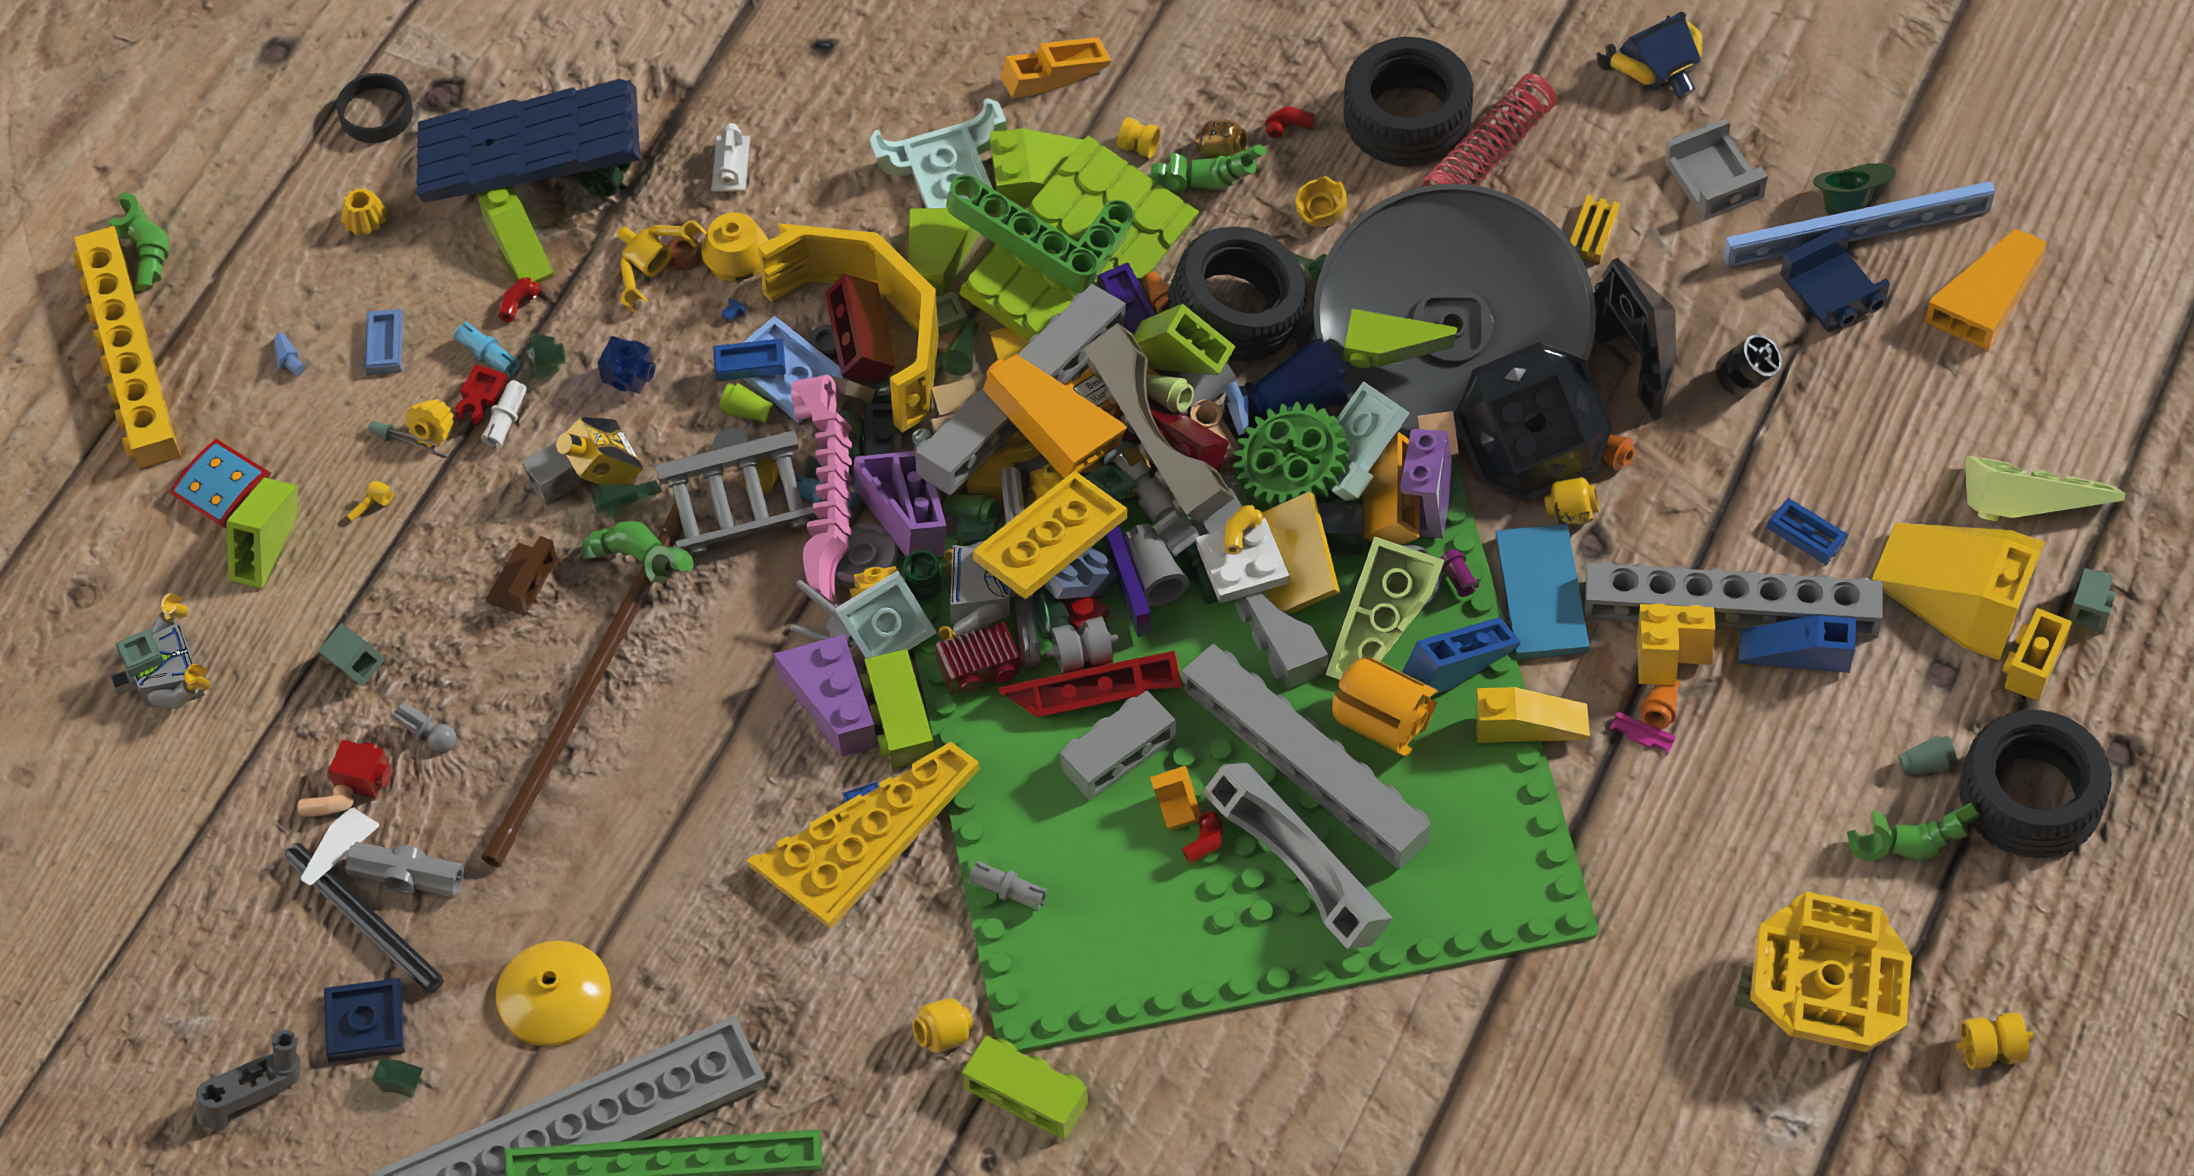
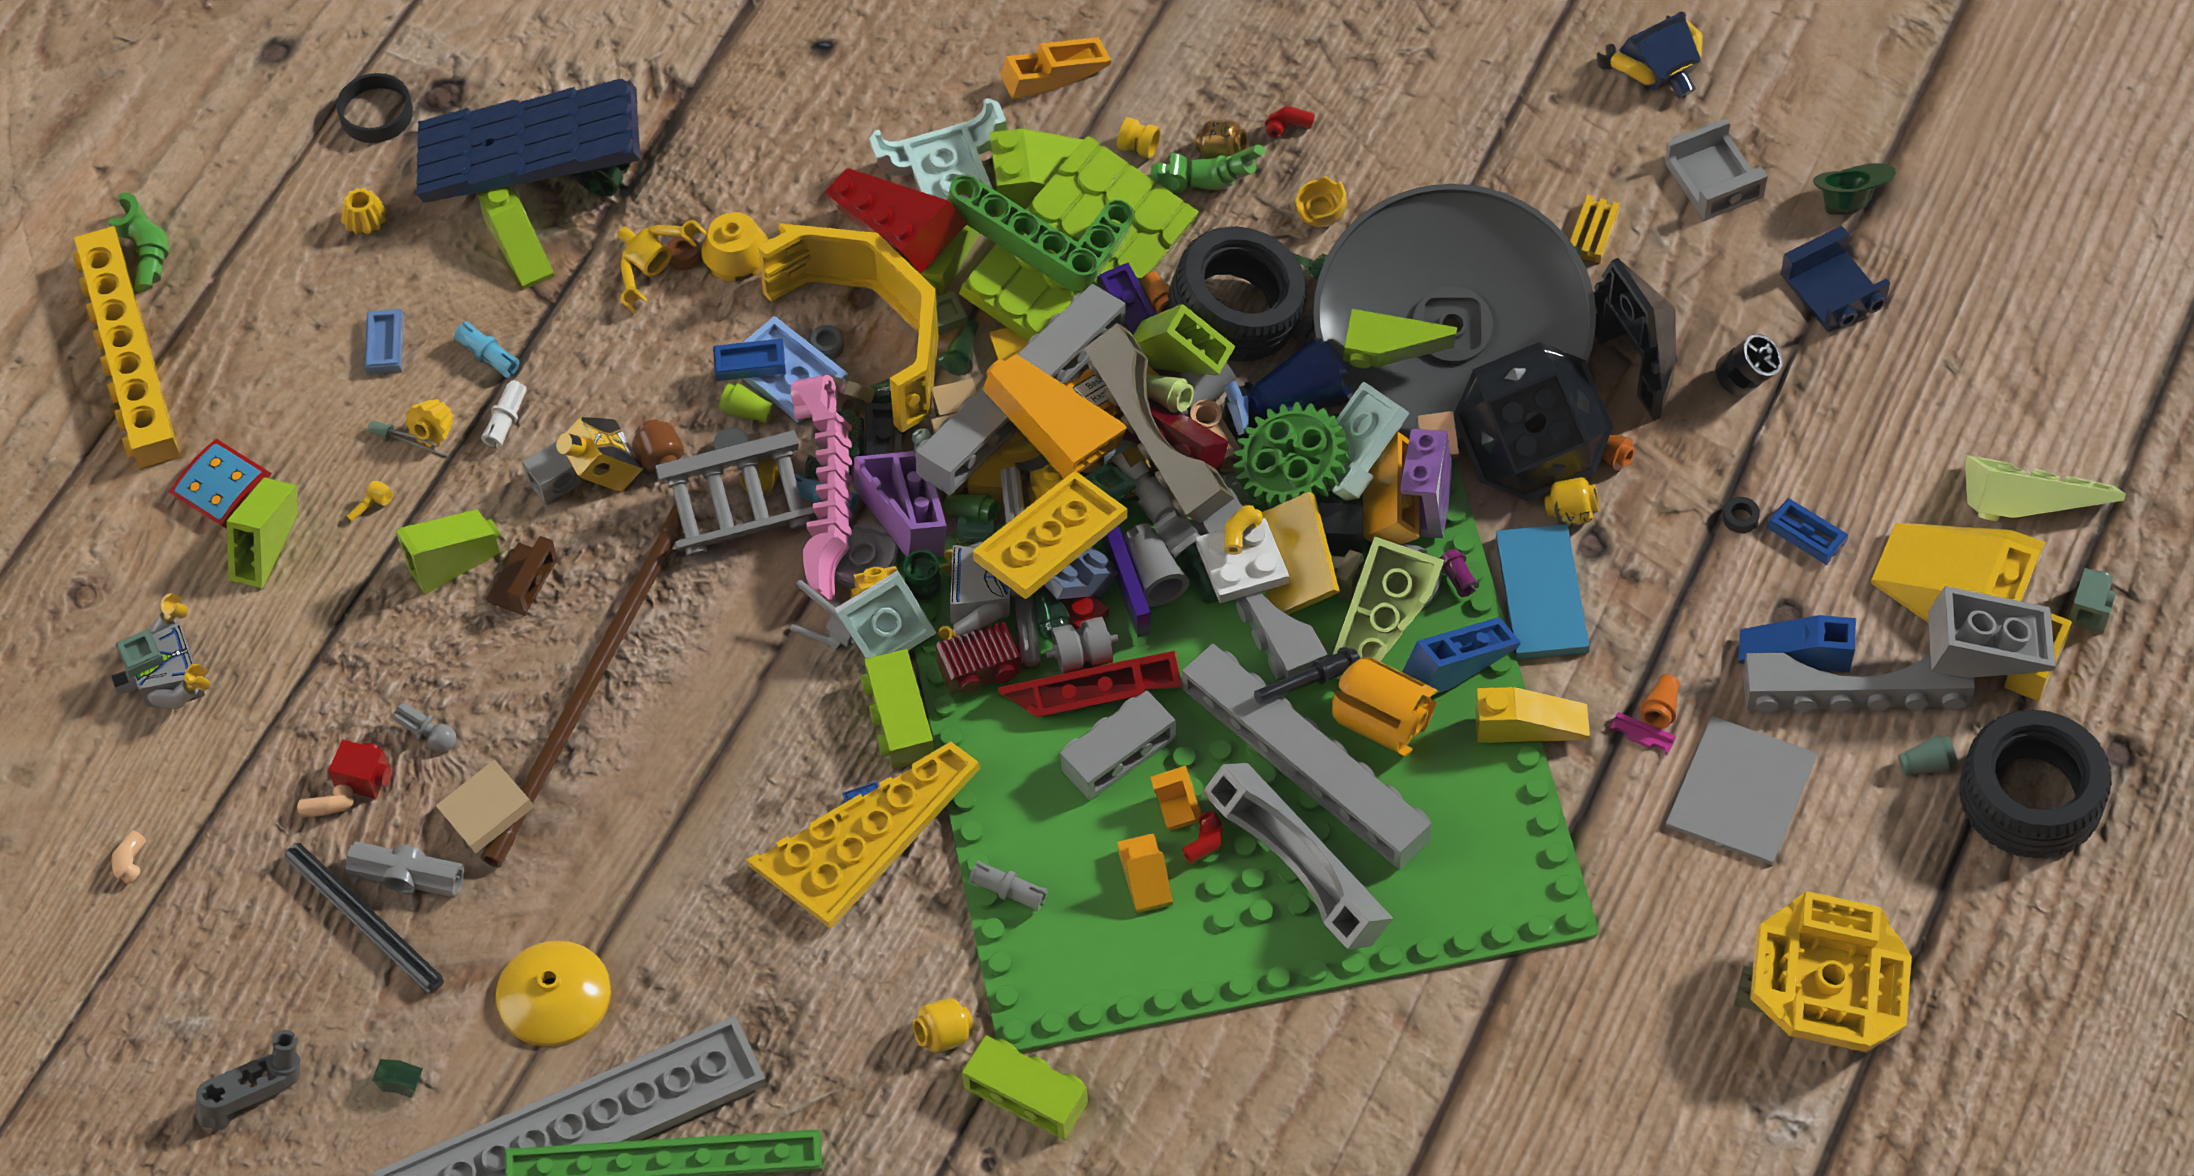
medium blue bar [273,332,305,376] -> none
white sticker [301,807,379,885] -> none
sand green brick [318,623,386,687] -> none
dark blue tile [324,978,406,1062] -> none
red plate [455,364,509,426] -> none
red arm [498,277,540,322] -> none
clear green cone [527,333,566,381] -> none
bright green piece [582,521,694,583] -> none
clear green cone [592,480,660,518] -> none
clear blue brick [597,336,656,394] -> none
white hinge [712,123,750,191] -> none
blue piece [721,297,747,322] -> none
medium lavender wedge [774,634,877,757] -> none
dark red brick [825,274,896,386] -> none
black tyre [1344,37,1473,167] -> none
coral piece [1422,73,1557,187] -> none
light grey brick [1584,562,1883,638] -> none
yellow brick [1637,603,1716,686] -> none
light blue tile [1723,181,1995,268] -> none
bright green piece [1847,802,1980,861] -> none
light orange slope [1925,228,2047,351] -> none
yellow wheel [1955,1011,2034,1070] -> none
none -> light nougat arm [112,830,146,884]
none -> lime slope [396,509,501,595]
none -> tan tile [436,759,535,854]
none -> dark orange head [632,419,684,472]
none -> red wedge [824,168,968,274]
none -> light orange slope [1117,833,1173,914]
none -> black pin [1254,647,1360,704]
none -> dark tan tile [1331,550,1365,602]
none -> light grey piece [1665,716,1818,866]
none -> black piece [1723,497,1760,533]
none -> light grey arch [1743,653,1975,713]
none -> light grey slope [1928,586,2055,678]

